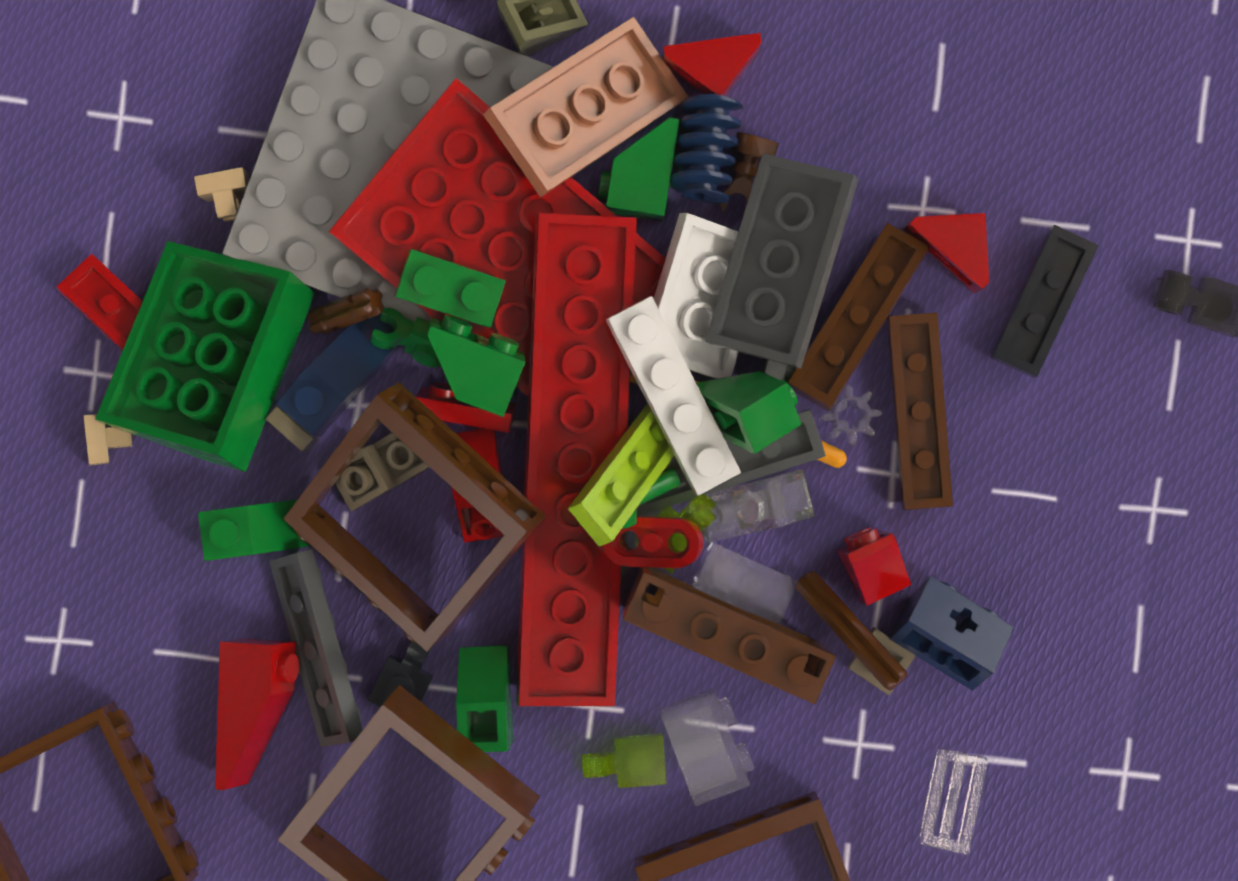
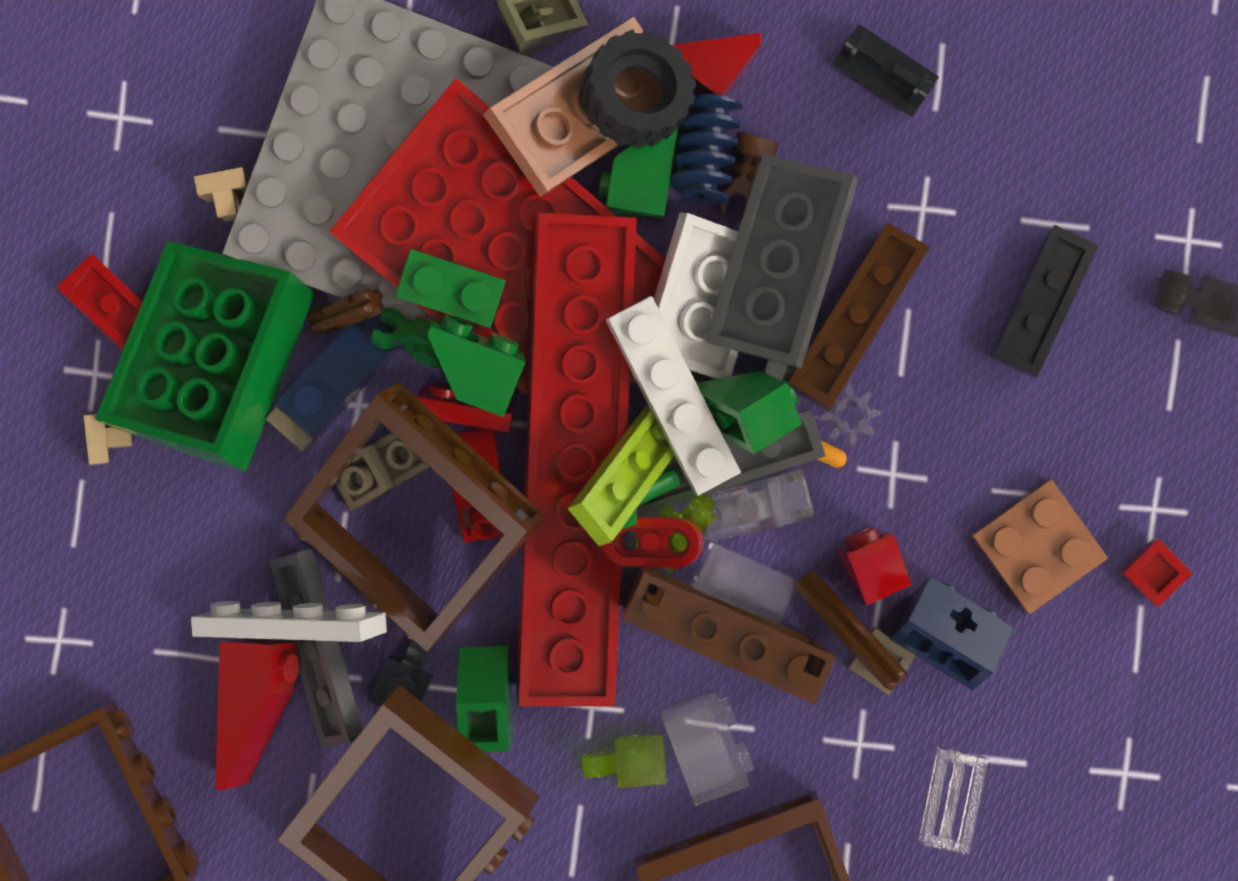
green slope [198,499,311,561] -> none
reddish brown plate [887,312,953,510] -> none
red slope [903,213,989,294] -> none
none -> white plate [191,601,387,642]
none -> black tyre [580,31,696,148]
none -> black hinge [832,24,939,117]
none -> nougat plate [970,479,1108,615]
none -> red plate [1120,538,1193,608]

